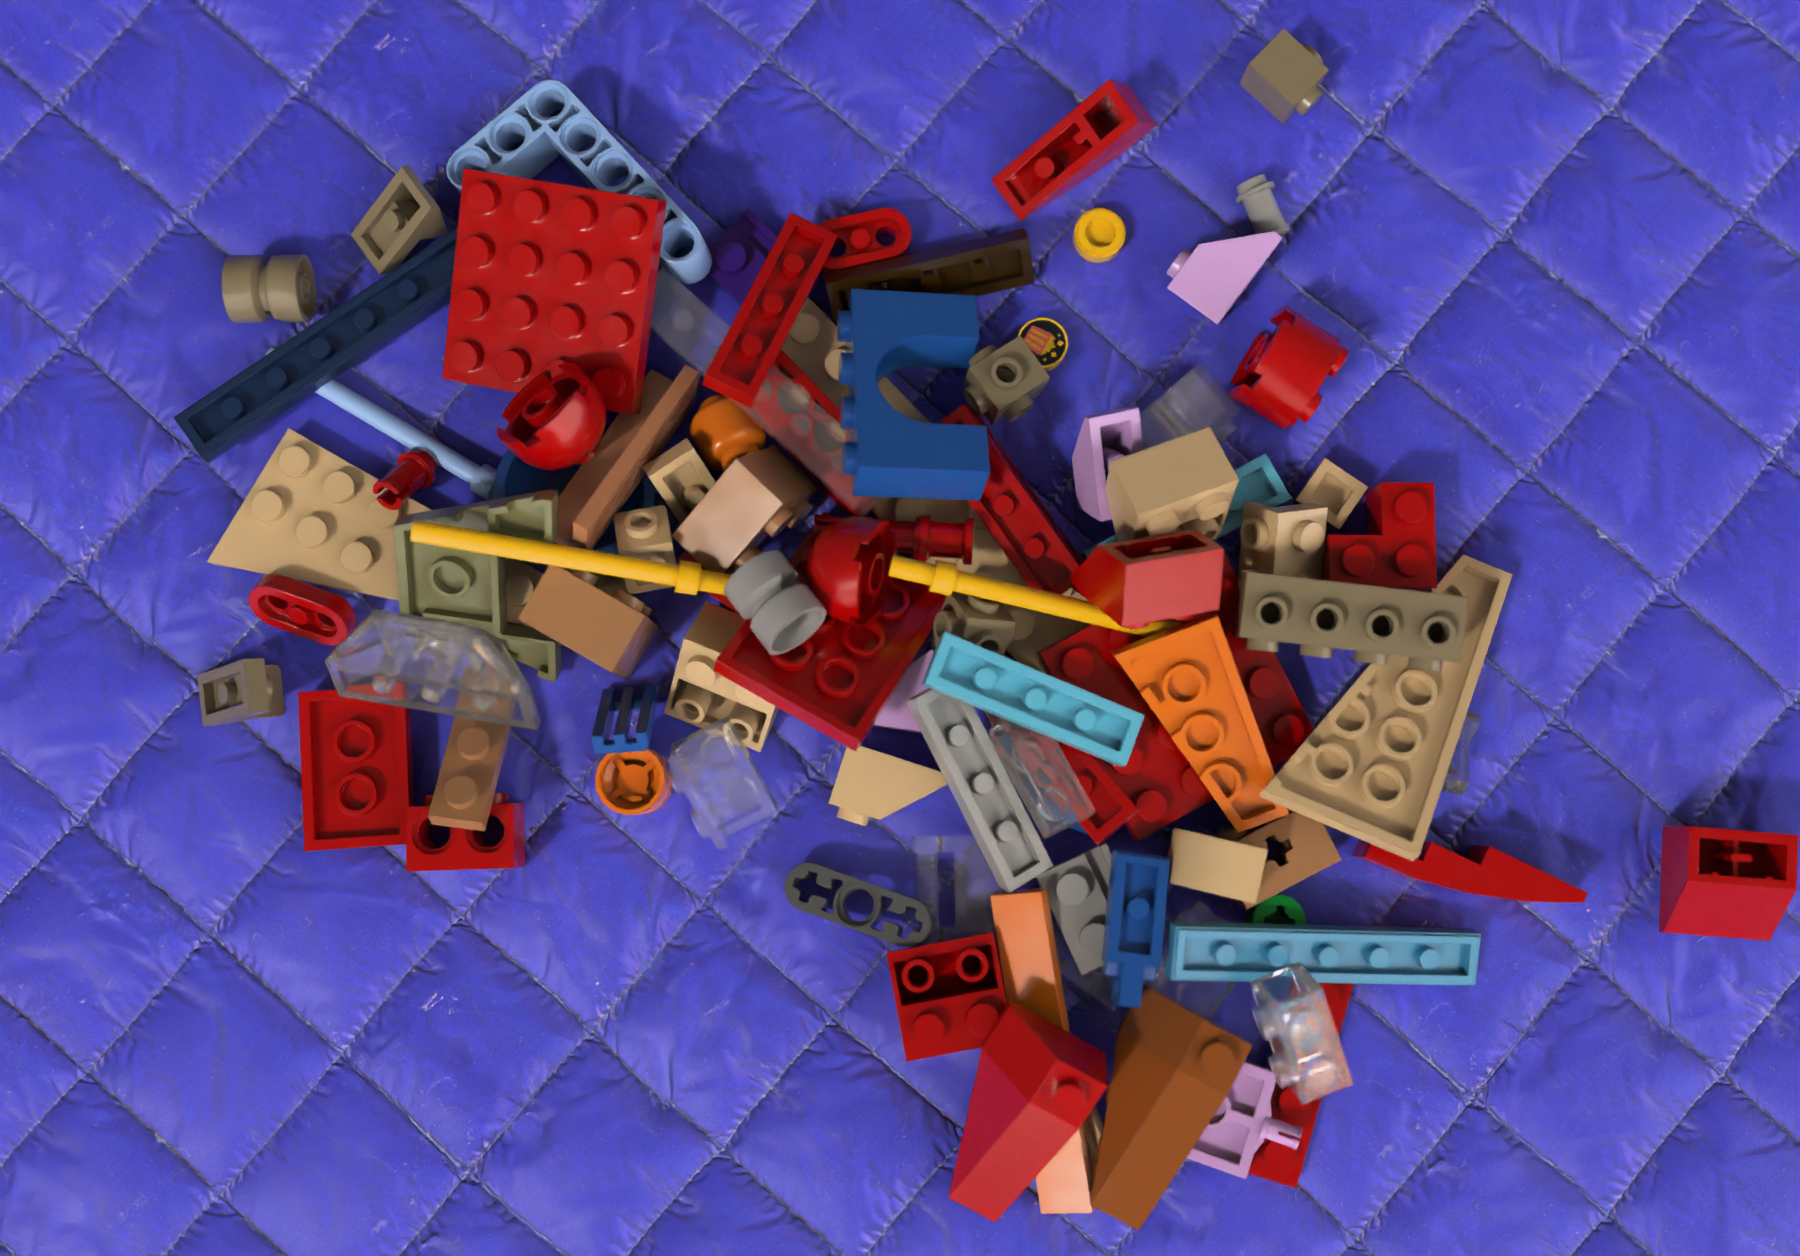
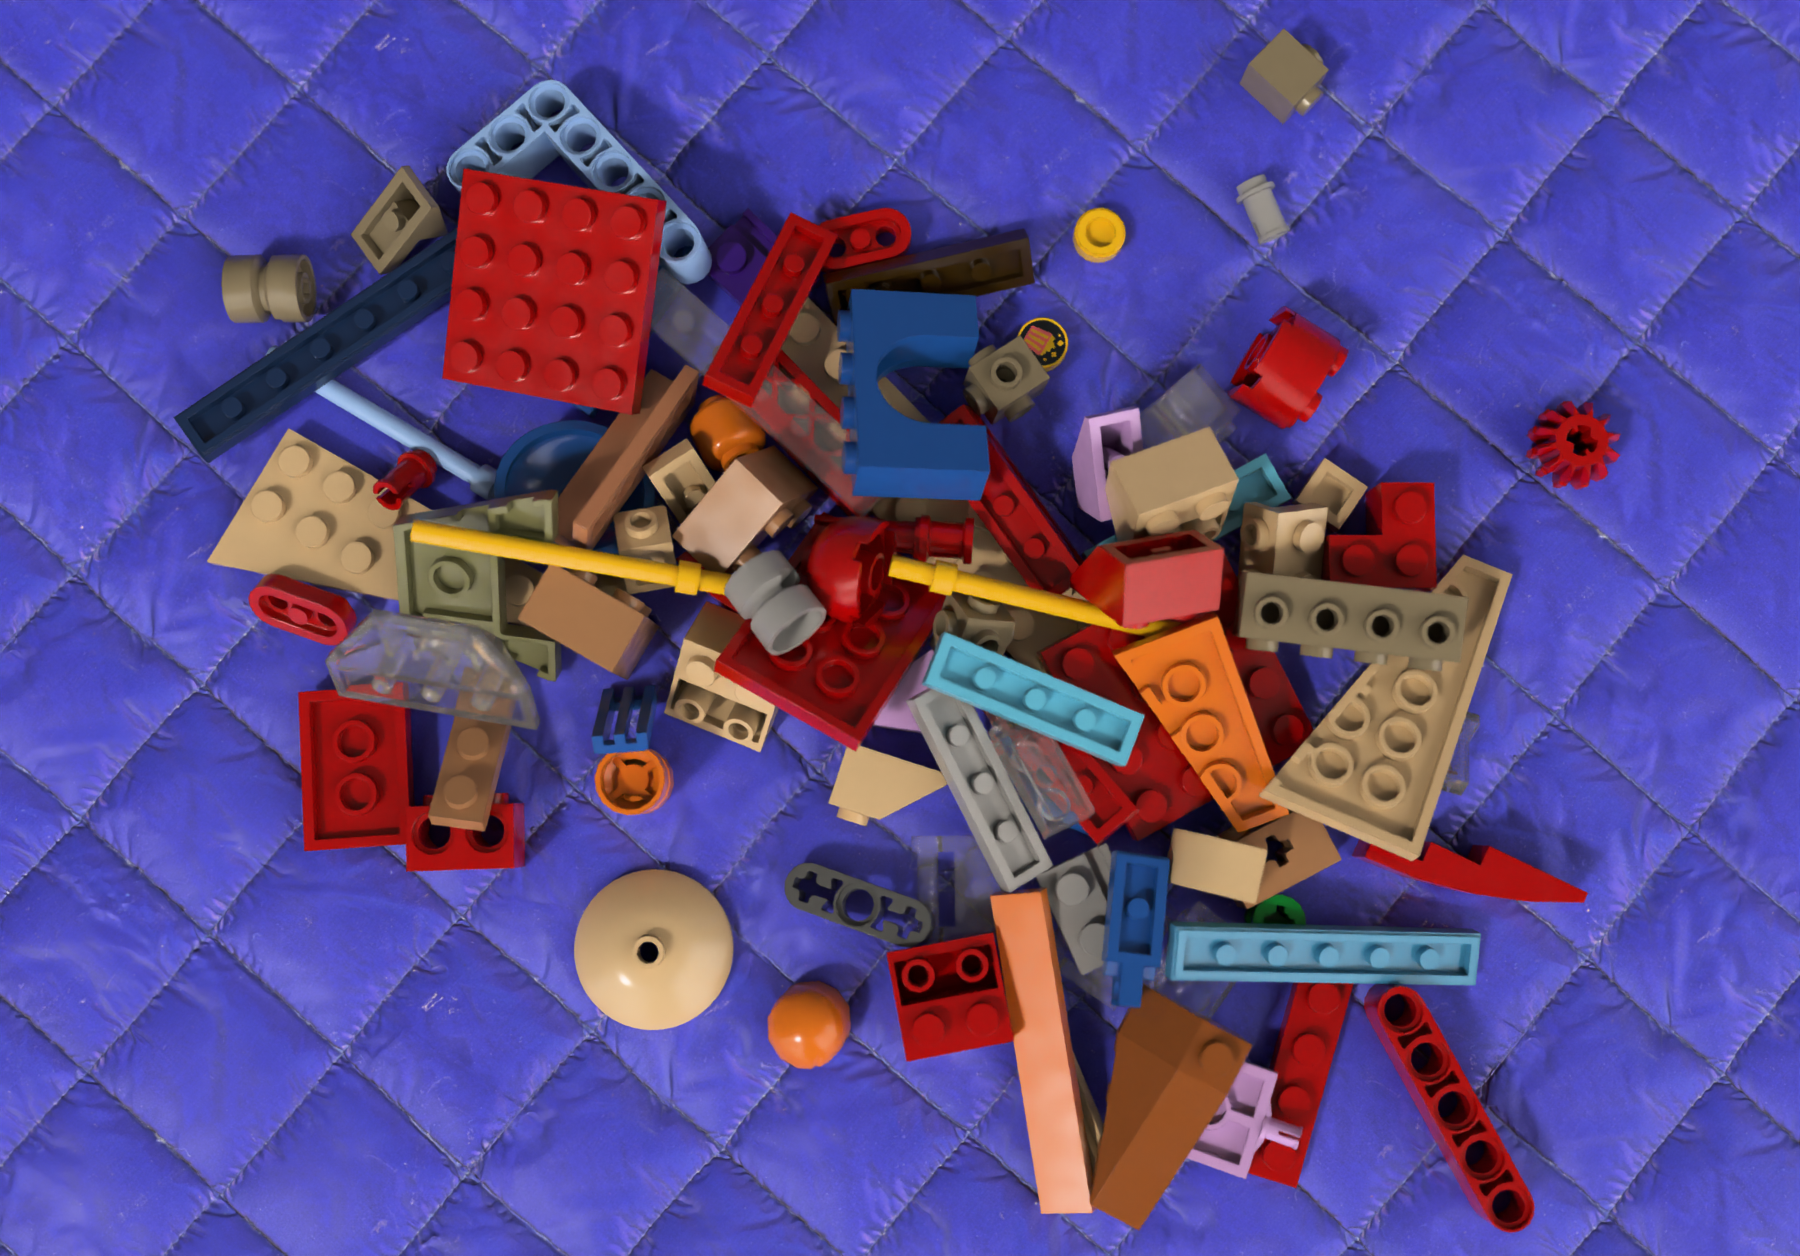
dark tan slope [197,658,285,727] -> none
red cylinder [497,363,607,471] -> none
clear bracket [665,716,778,850] -> none
red wedge [948,1001,1108,1222] -> none
red slope [991,79,1156,221] -> none
lavender slope [1166,231,1282,325] -> none
clear brick [1250,962,1354,1105] -> none
red slope [1659,826,1798,941] -> none
none -> tan dish [574,869,734,1030]
none -> orange hair [767,981,851,1069]
none -> red beam [1364,984,1535,1233]
none -> red gear [1525,401,1621,490]

